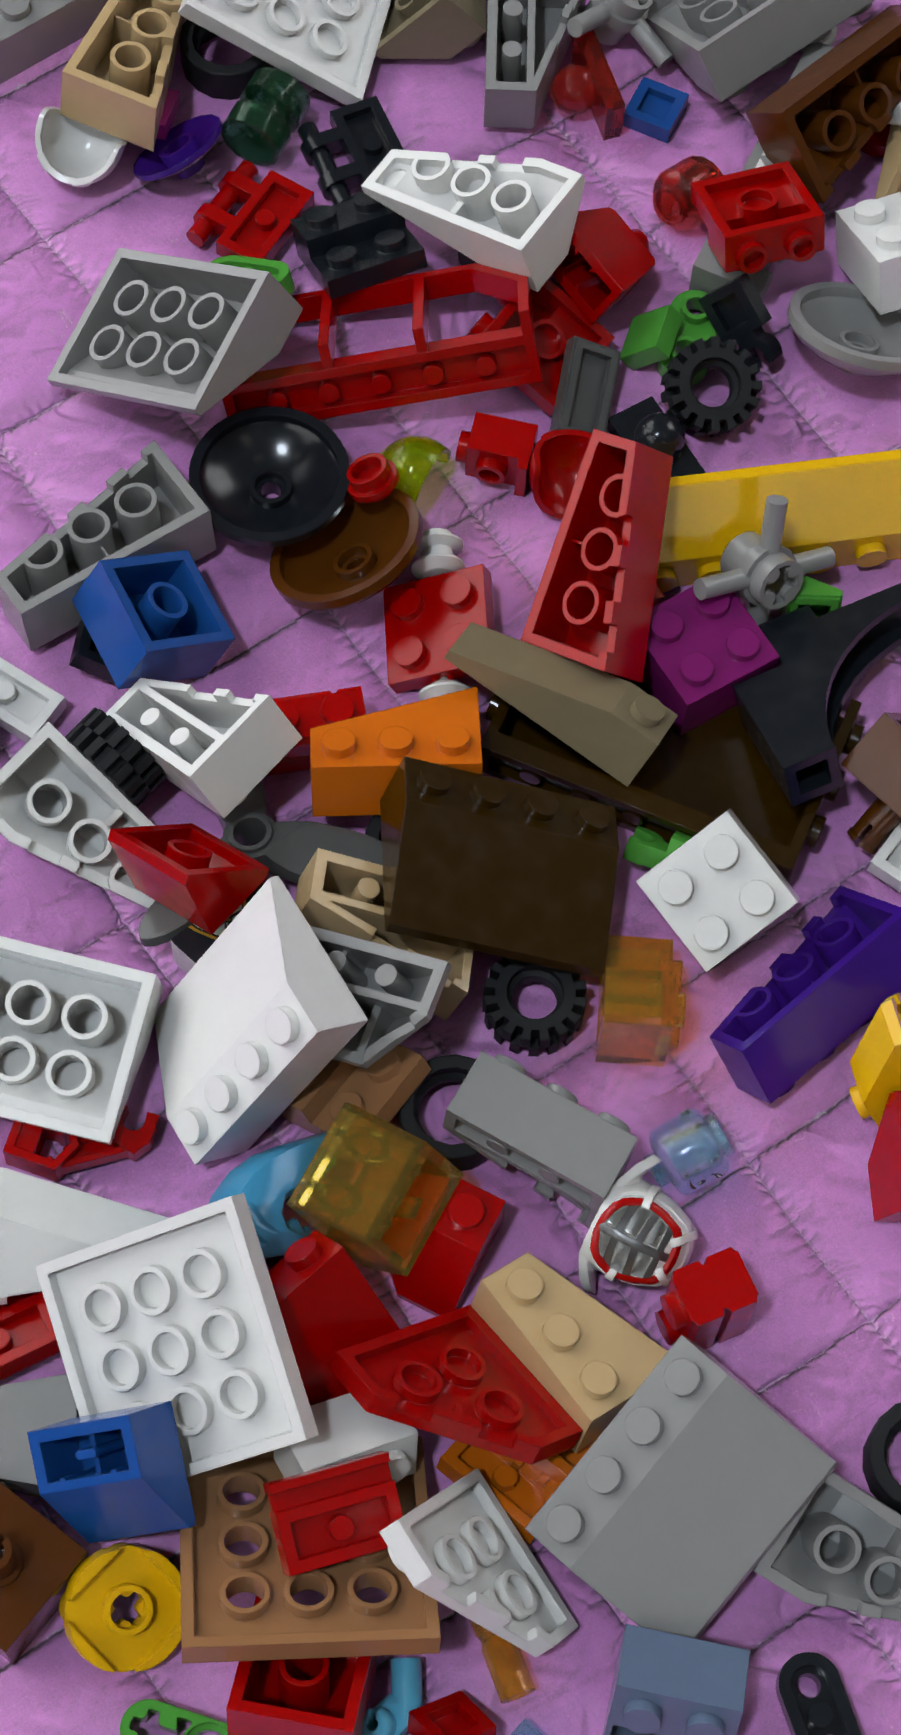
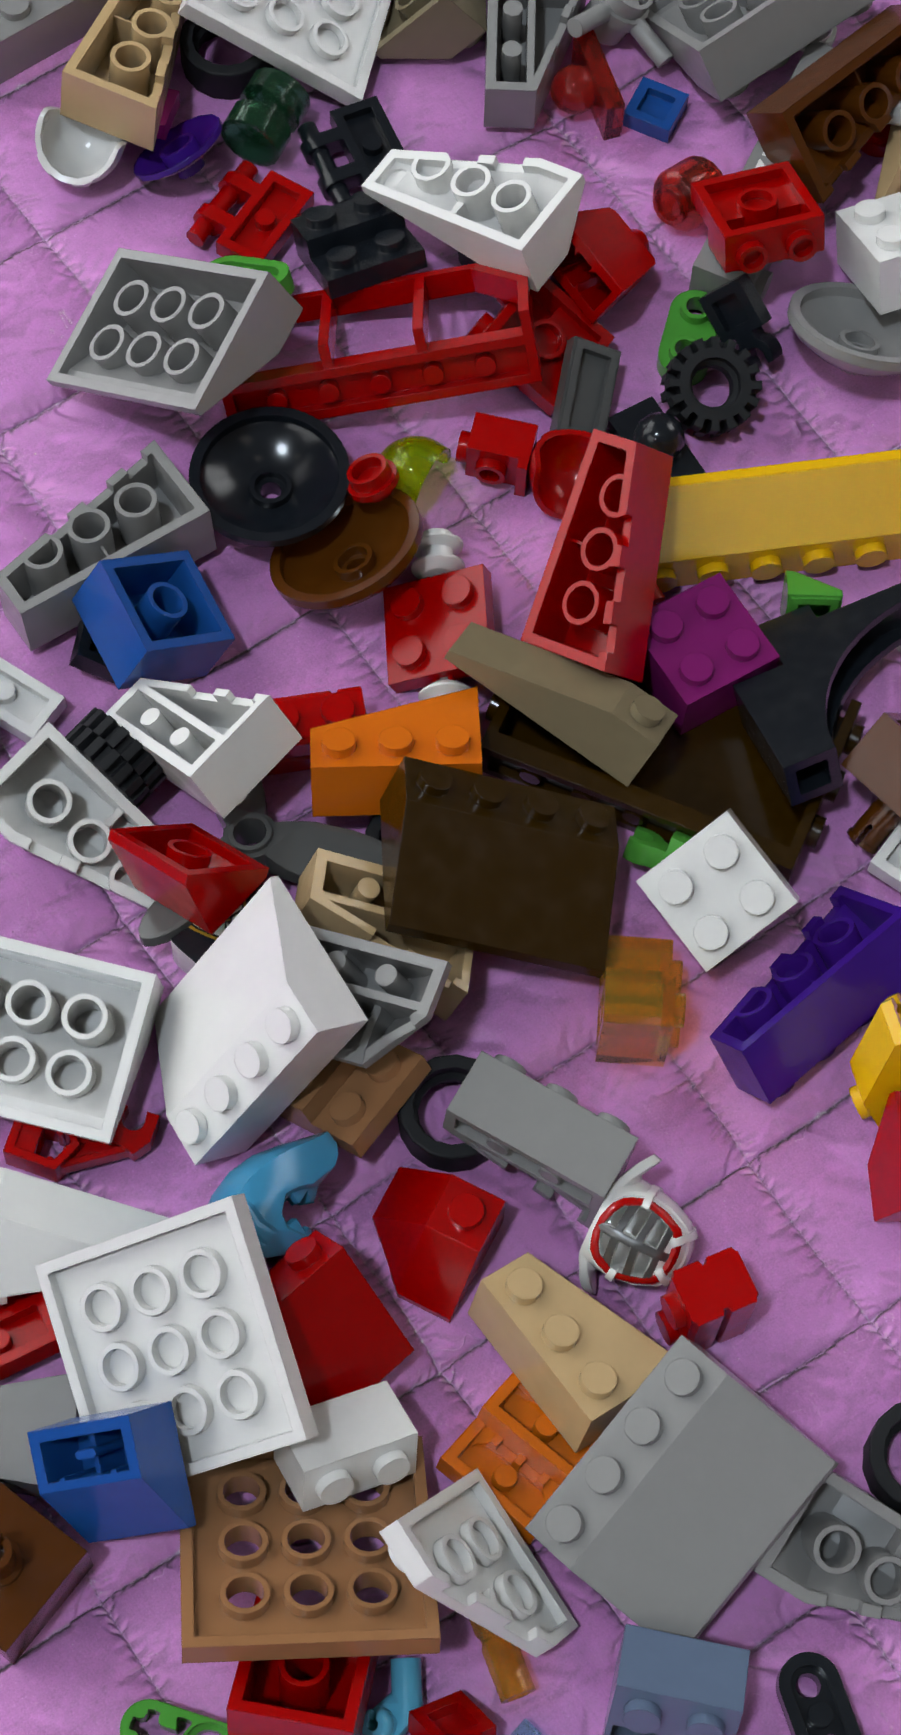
yellow plate [58,1542,181,1673] -> none
red plate [263,1451,403,1577] -> none
clear yellow slope [287,1103,464,1276] -> none
red plate [329,1305,583,1465] -> none
black tyre [482,957,587,1057] -> none
bright green tile [620,304,683,370] -> none
clear light blue head [644,1108,735,1195] -> none
light grey bar [693,494,836,625] -> none

